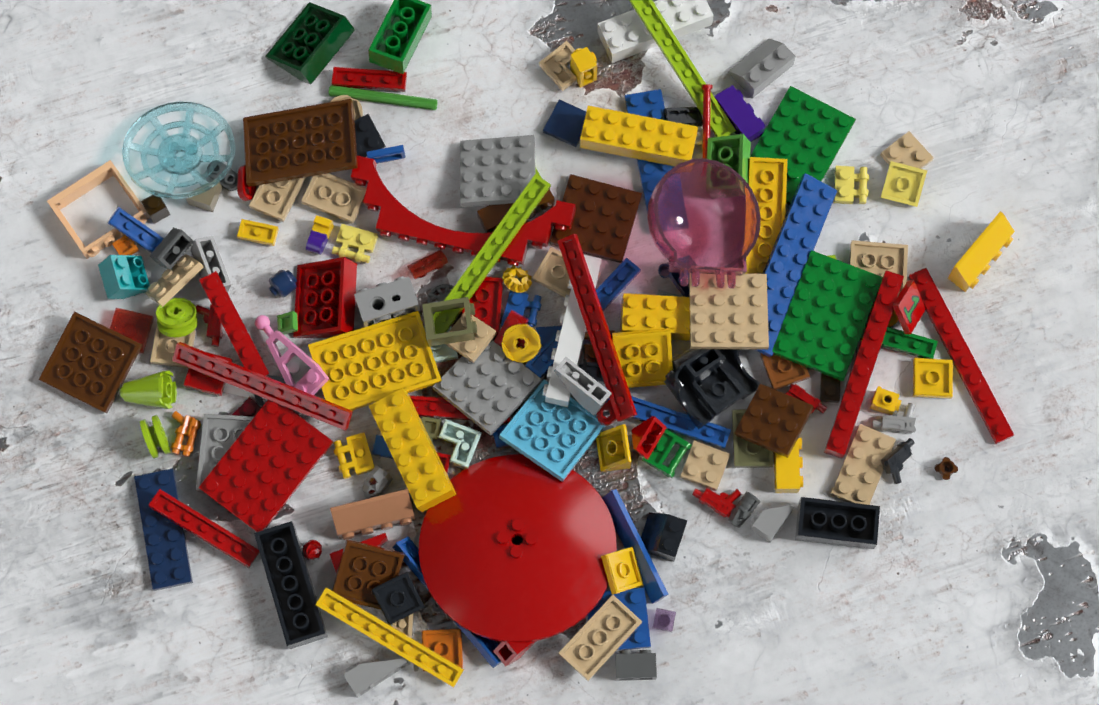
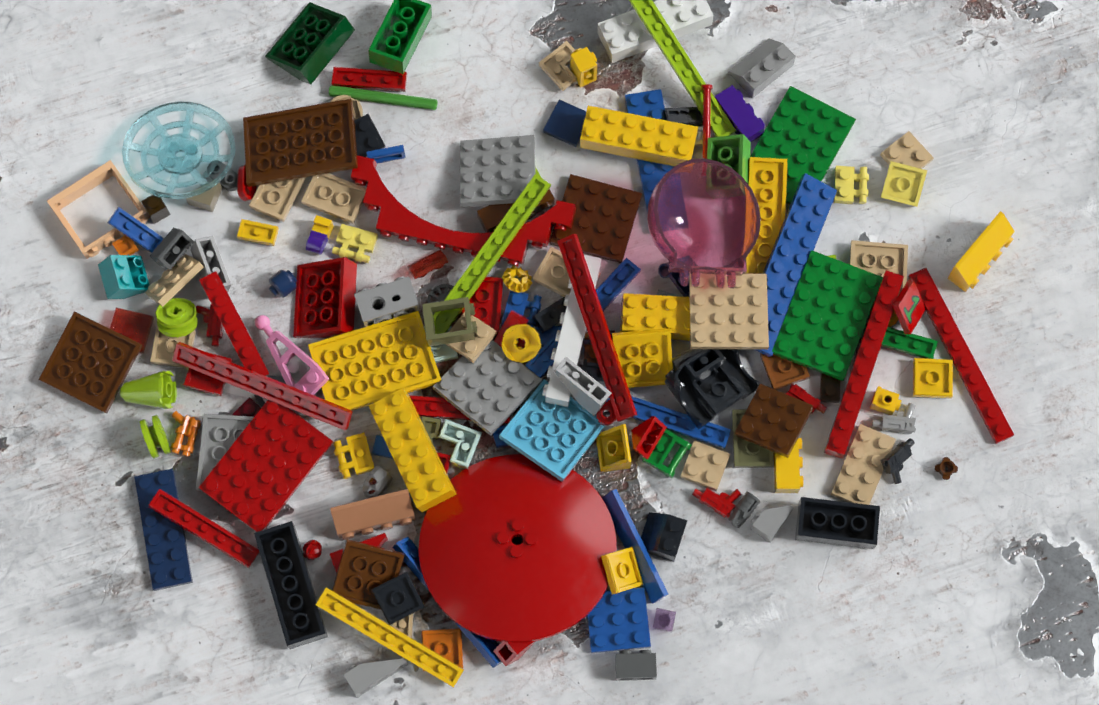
bright green plate [277,311,298,335] -> none
tan plate [558,595,642,681] -> none
none -> black plate [532,297,567,333]

